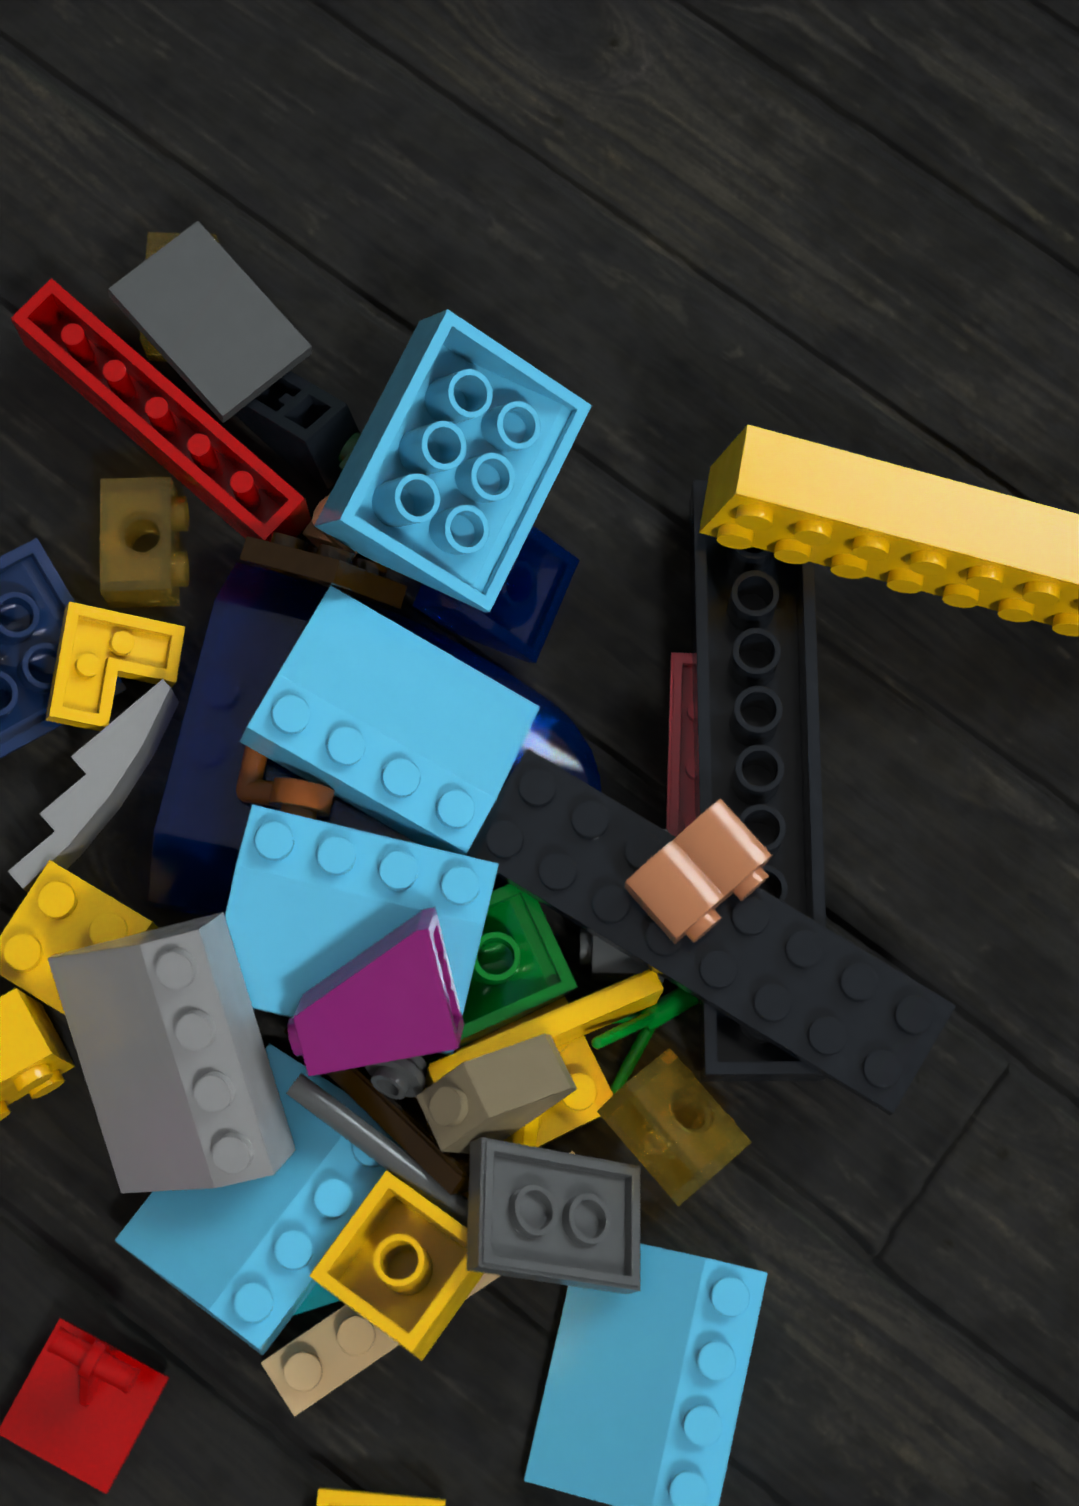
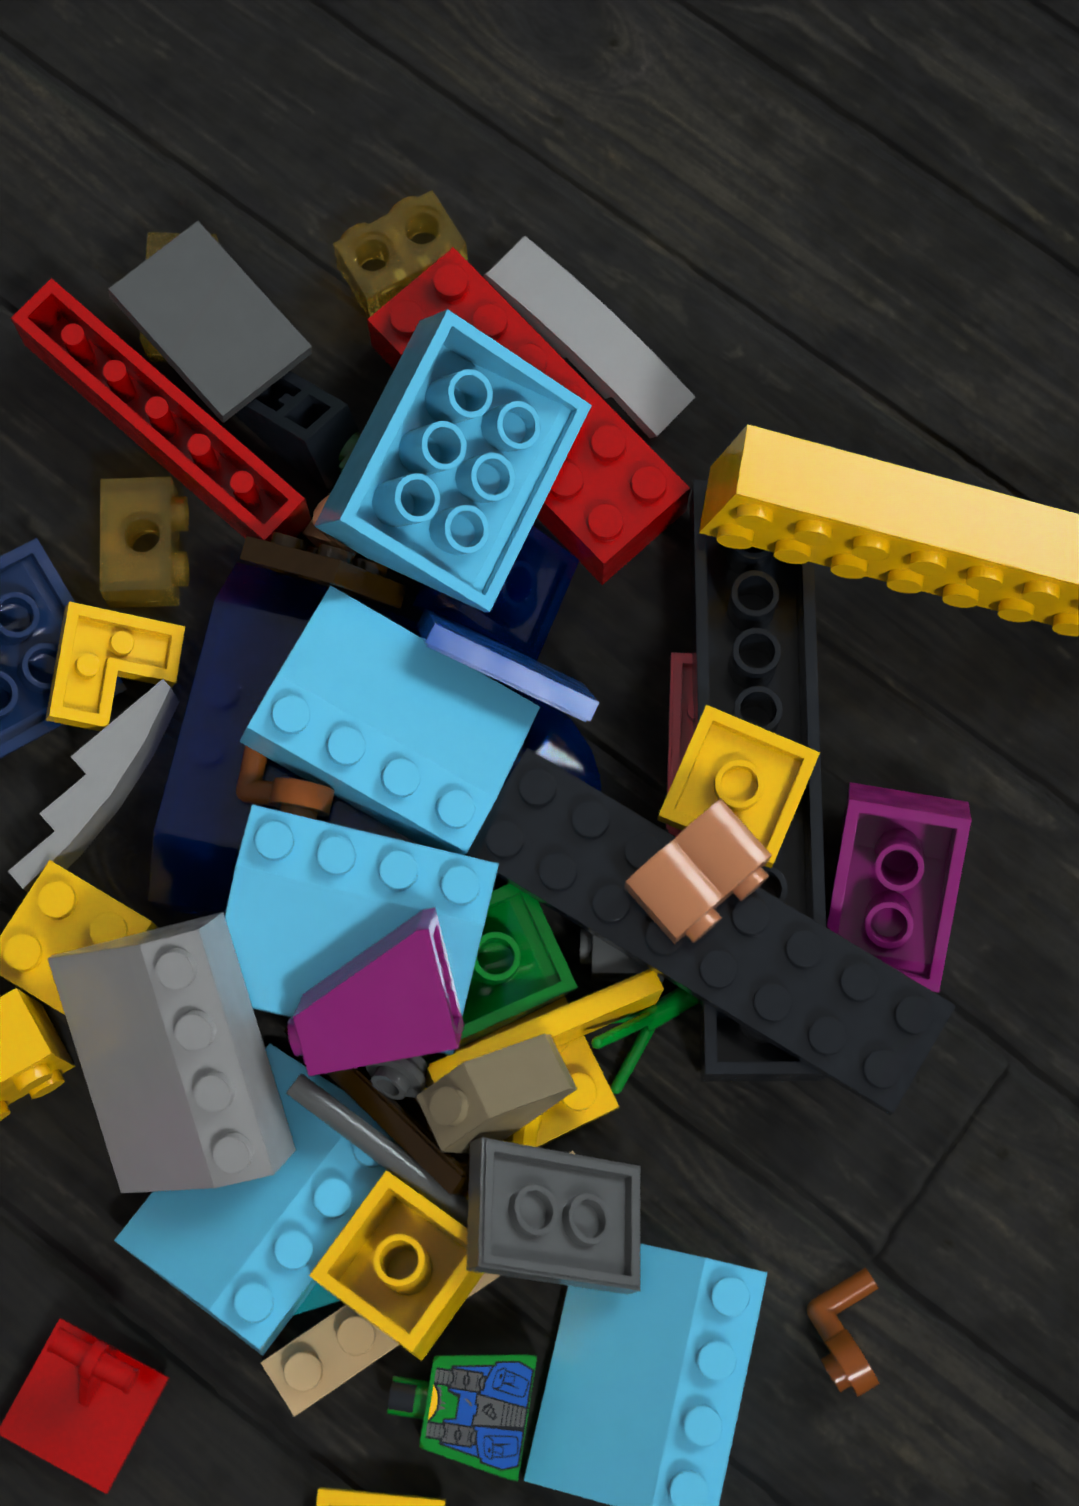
clear yellow brick [597,1048,751,1207] -> none
none -> clear yellow brick [333,190,468,317]
none -> red brick [367,247,690,585]
none -> torso [387,1354,537,1481]
none -> tile [417,608,600,722]
none -> light grey slope [483,236,695,438]
none -> yellow plate [657,705,820,868]
none -> dark orange plate [807,1267,879,1397]
none -> magenta slope [826,782,972,993]

